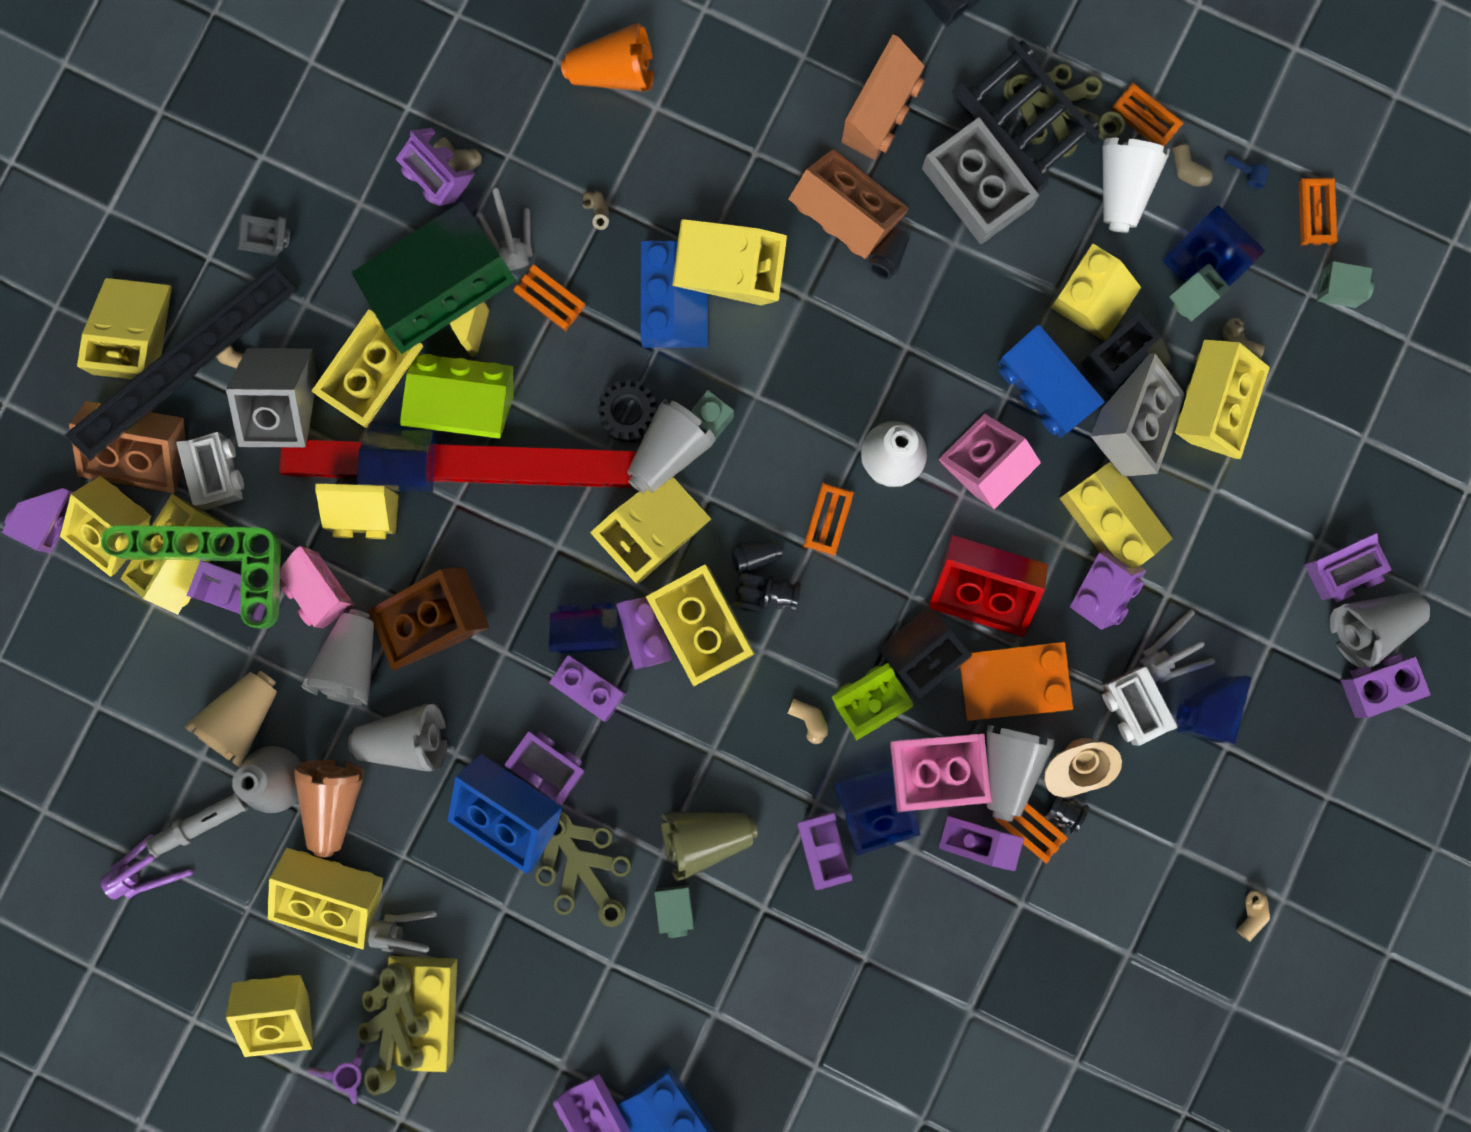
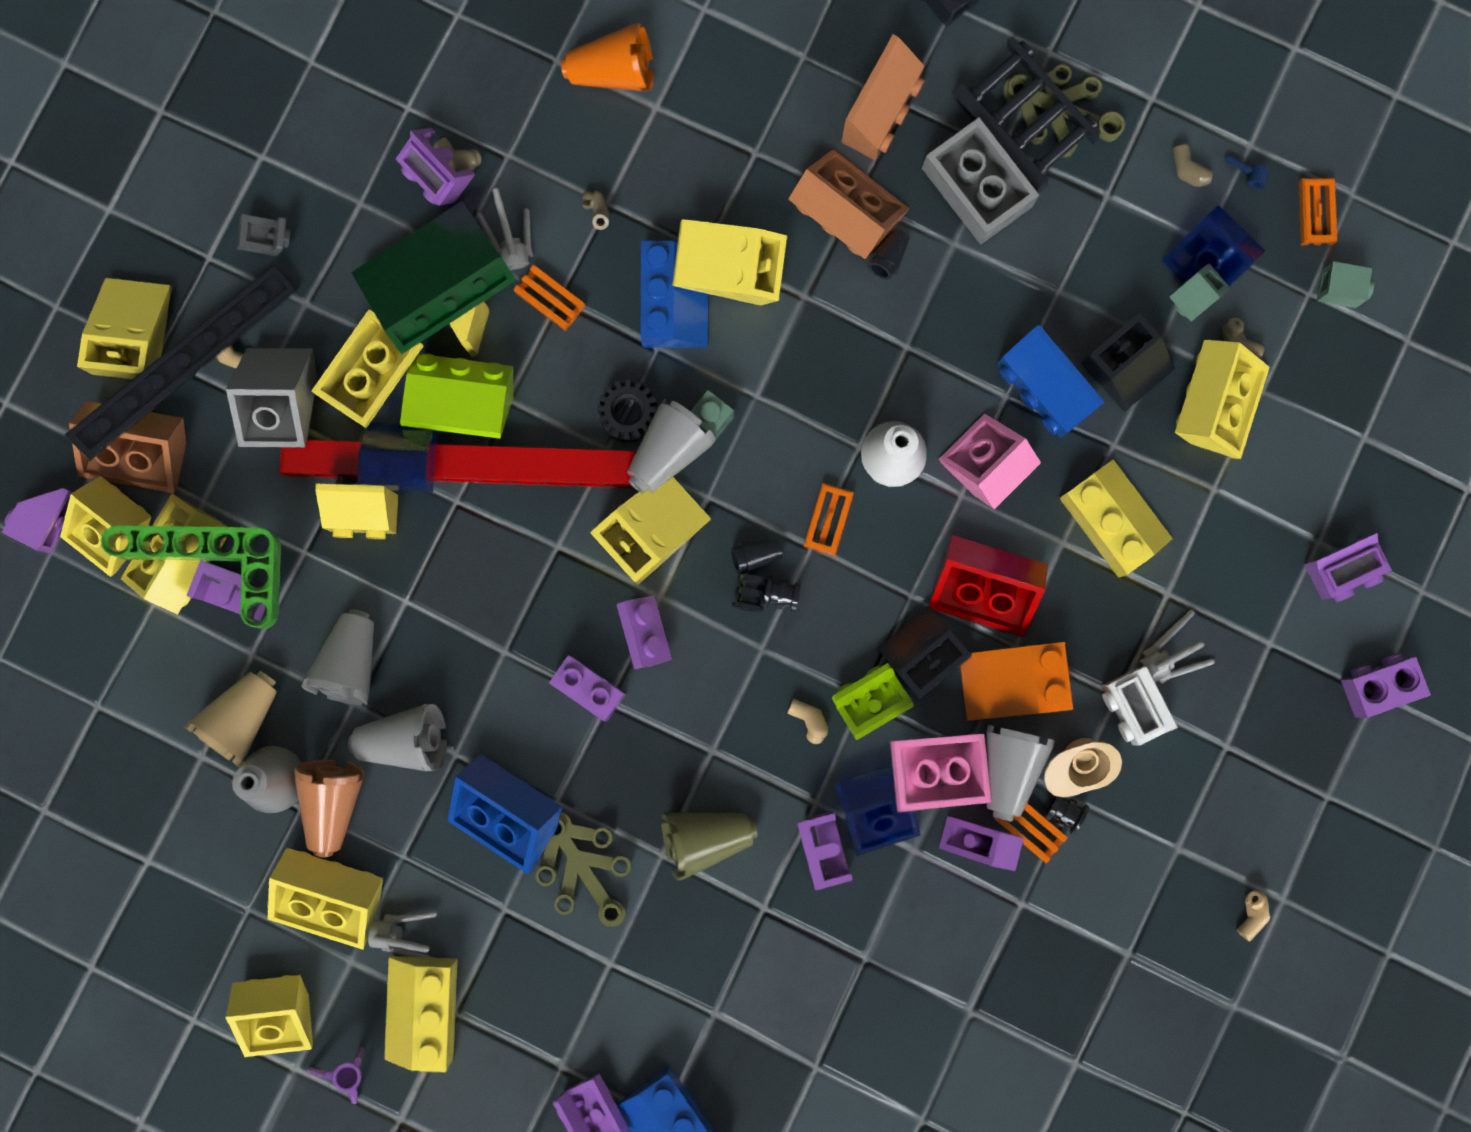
medium lavender plant [100,834,193,900] -> none
light grey pin [145,793,248,858] -> none
white window [176,432,244,510] -> none
bright pink slope [280,546,355,629] -> none
olive plant [357,962,429,1095] -> none
reddish brown slope [368,567,489,671] -> none
medium lavender window [505,731,584,806] -> none
clear blue slope [549,603,623,654] -> none
light yellow slope [646,565,755,686] -> none
sand green brick [654,884,694,938] -> none
light yellow slope [1050,244,1141,342] -> none
medium lavender bracket [1070,550,1146,630] -> none
light grey slope [1091,353,1185,476] -> none
white cone [1102,138,1170,233] -> none
orange tile [1111,83,1184,146] -> none
clear blue slope [1175,675,1252,744] -> none
light grey cone [1330,592,1430,668] -> none

